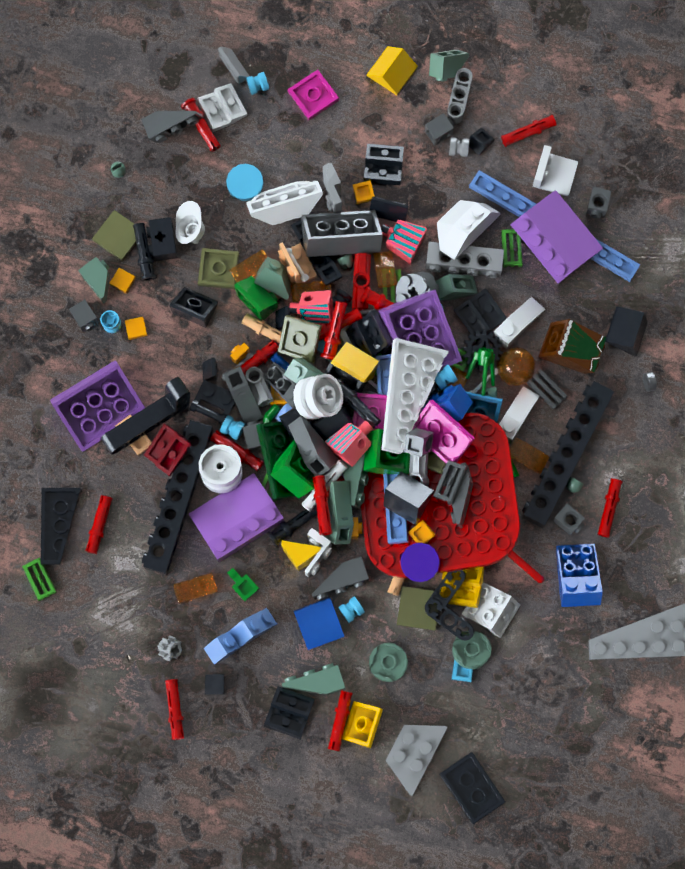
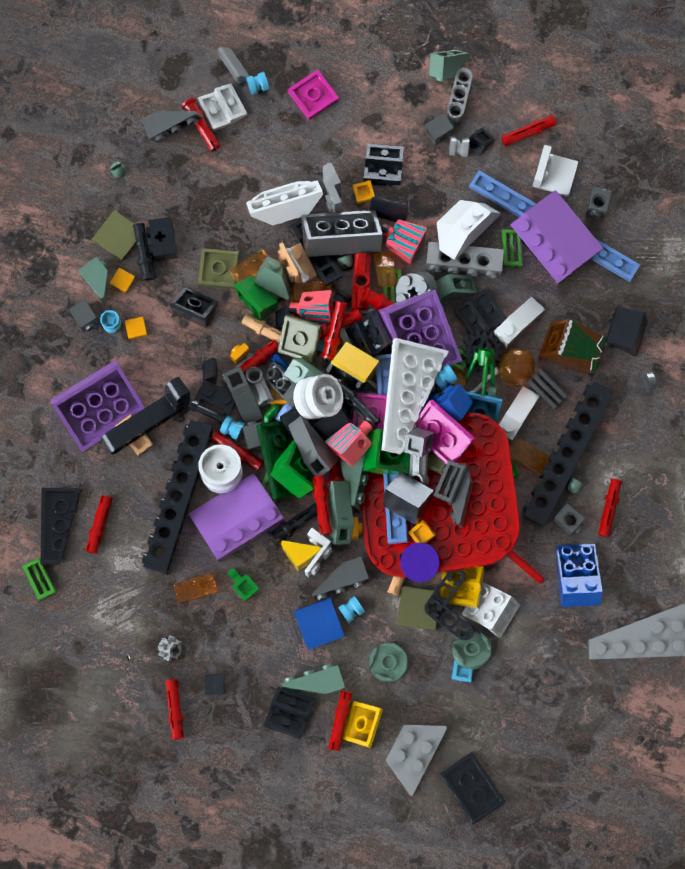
dark red slope [144,423,191,476] -> none
white piece [176,201,205,244] -> none
medium blue arch [204,608,277,665] -> none
medium azure tile [226,164,264,201] -> none
white pin [302,460,348,512] -> none
yellow slope [367,46,418,95] -> none

